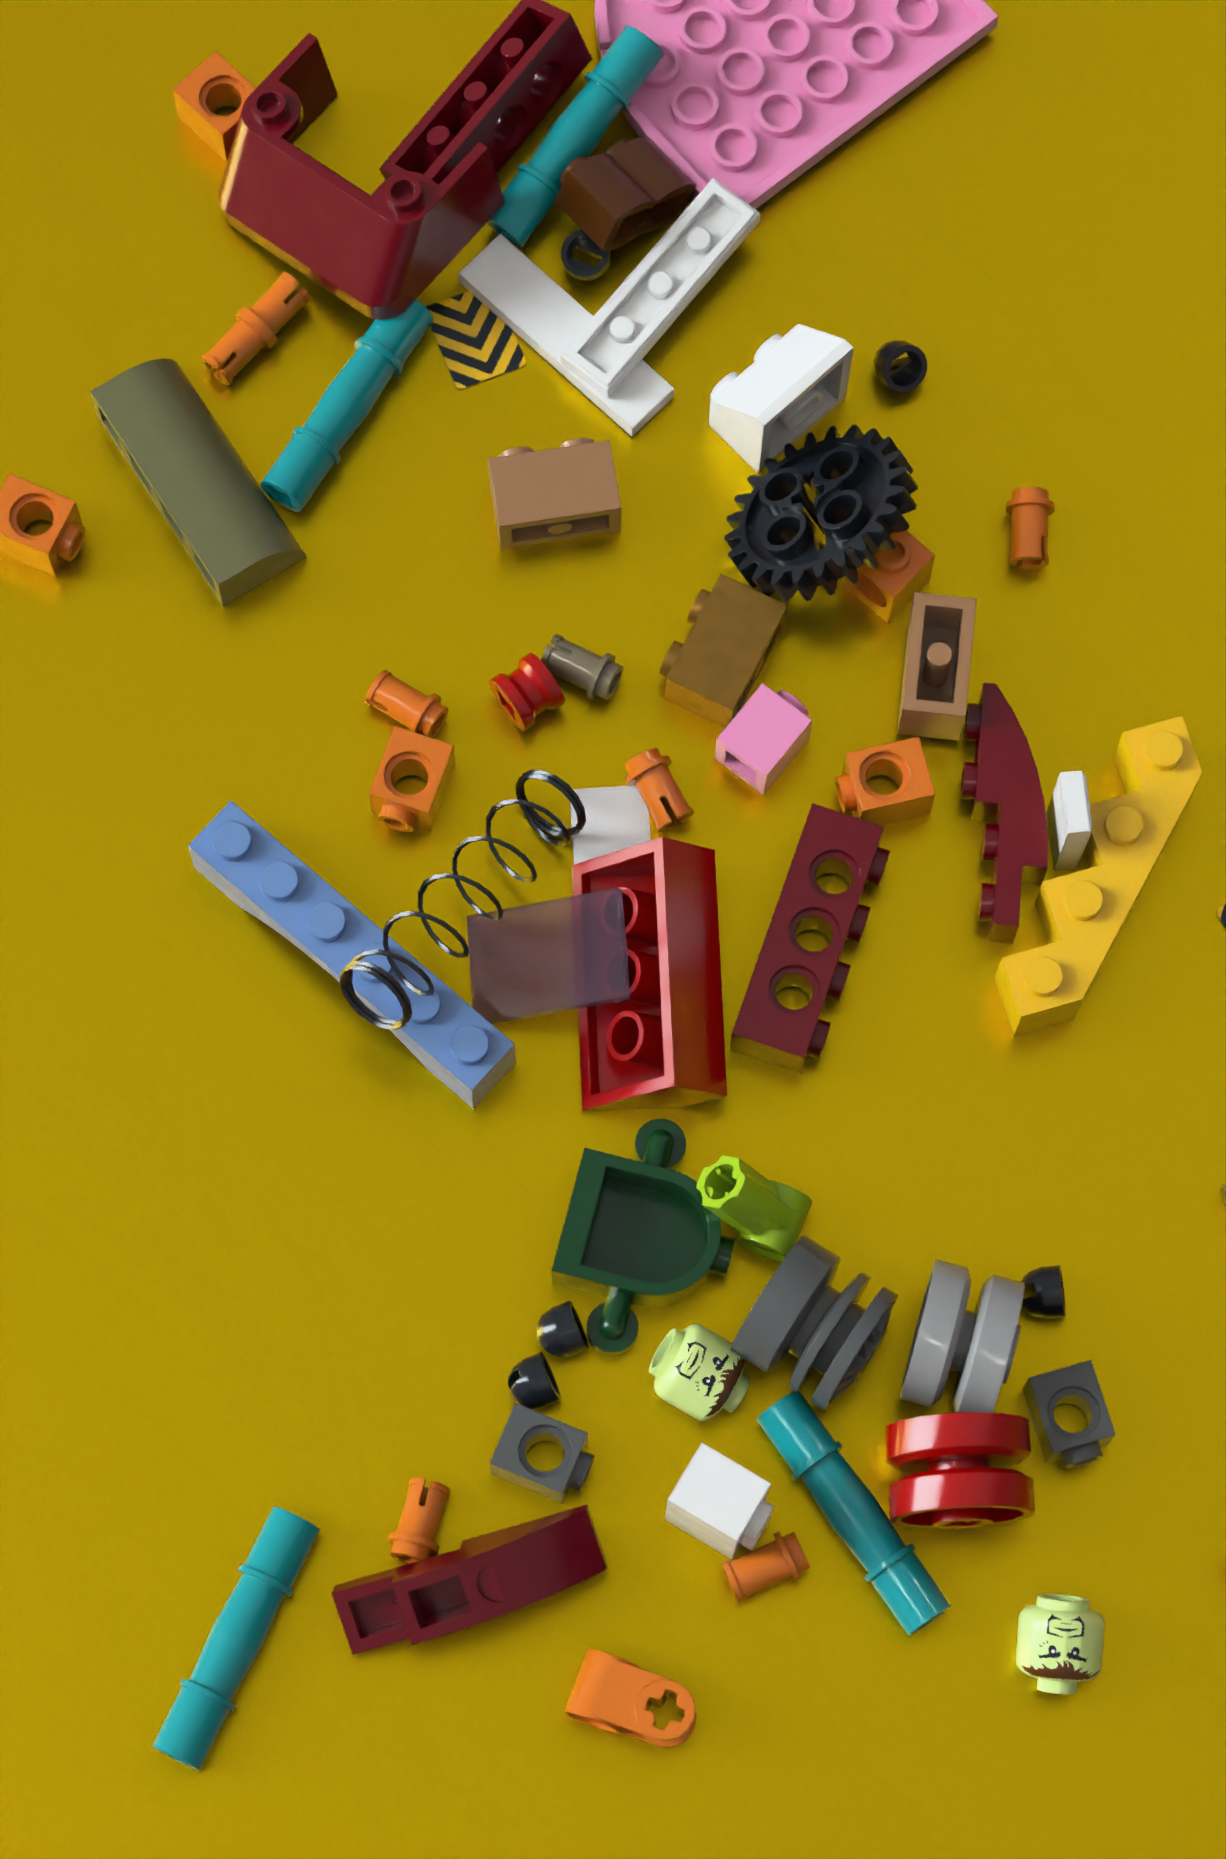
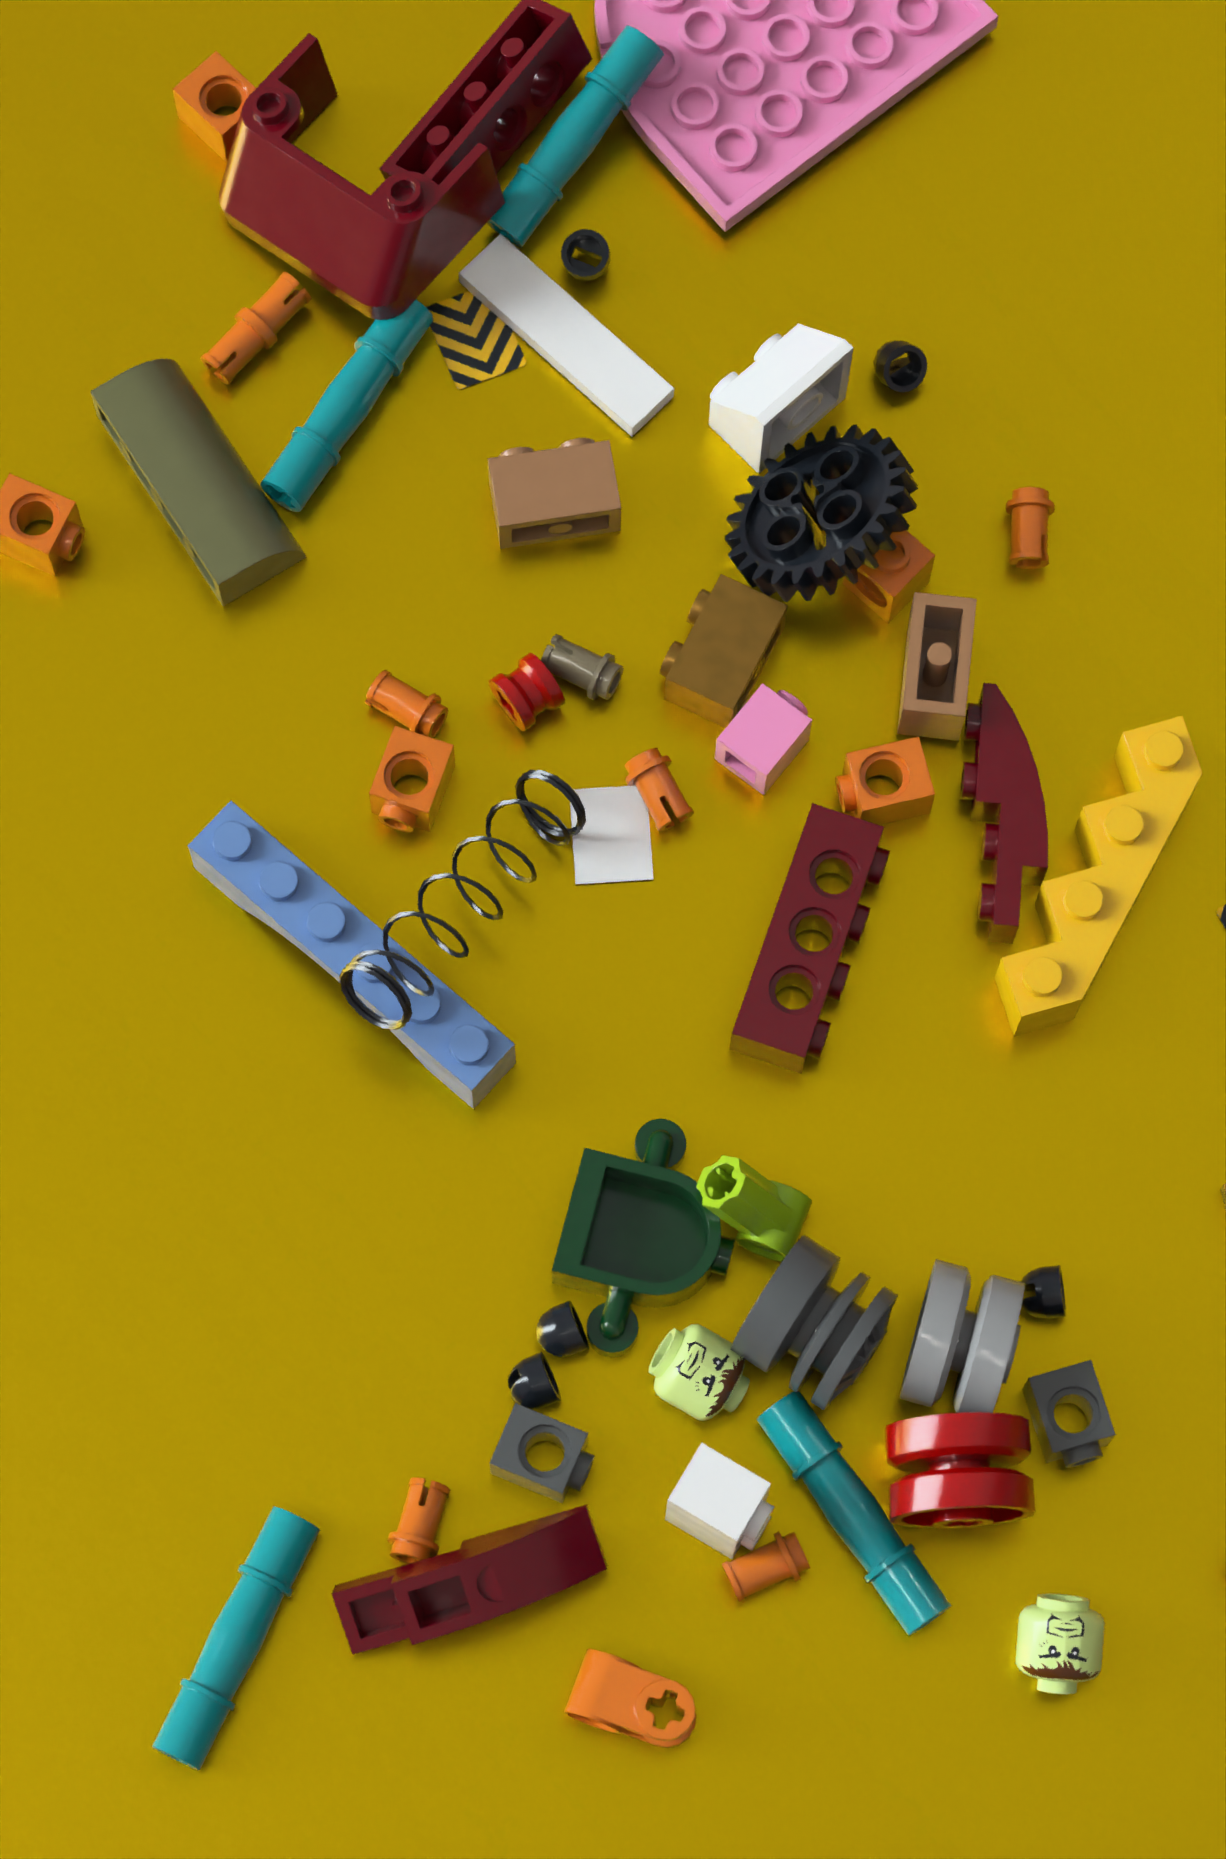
piece [467,888,631,1024] -> none
reddish brown brick [554,136,696,251] -> none
white tile [560,178,760,398] -> none
red slope [572,837,727,1111] -> none
white tile [1047,770,1093,871] -> none

